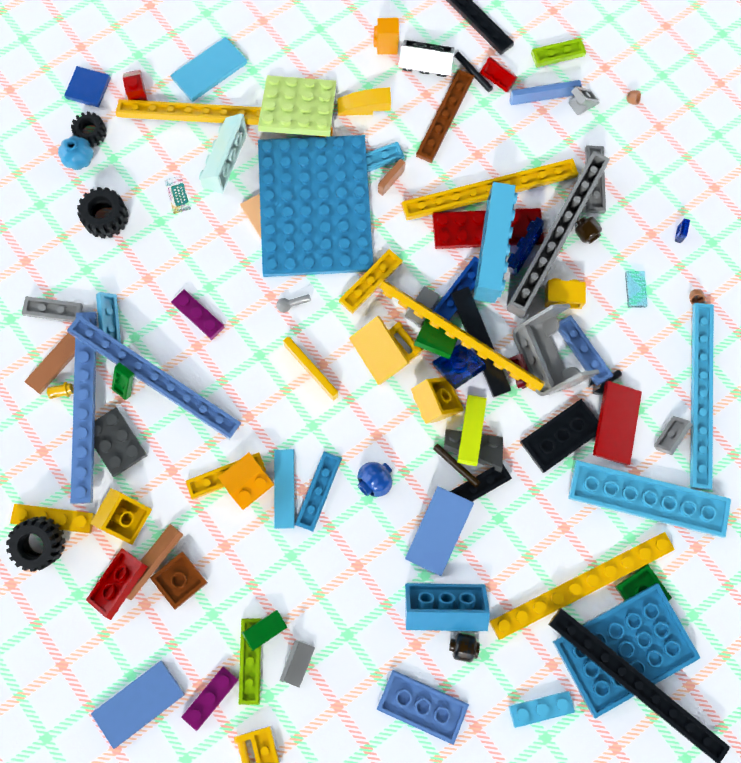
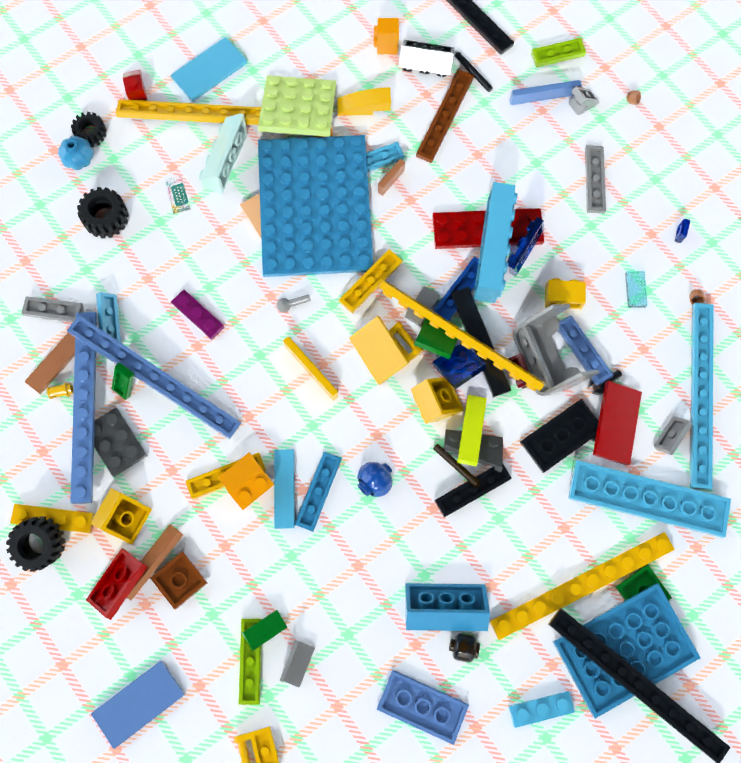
blue tile [64,66,111,108] -> none
magenta plate [181,666,239,731] -> none
yellow plate [401,158,579,221] -> none
medium blue tile [405,486,474,576] -> none
red plate [479,57,518,93] -> none
light grey brick [507,151,610,319] -> none
dark brown head [575,216,602,244] -> none

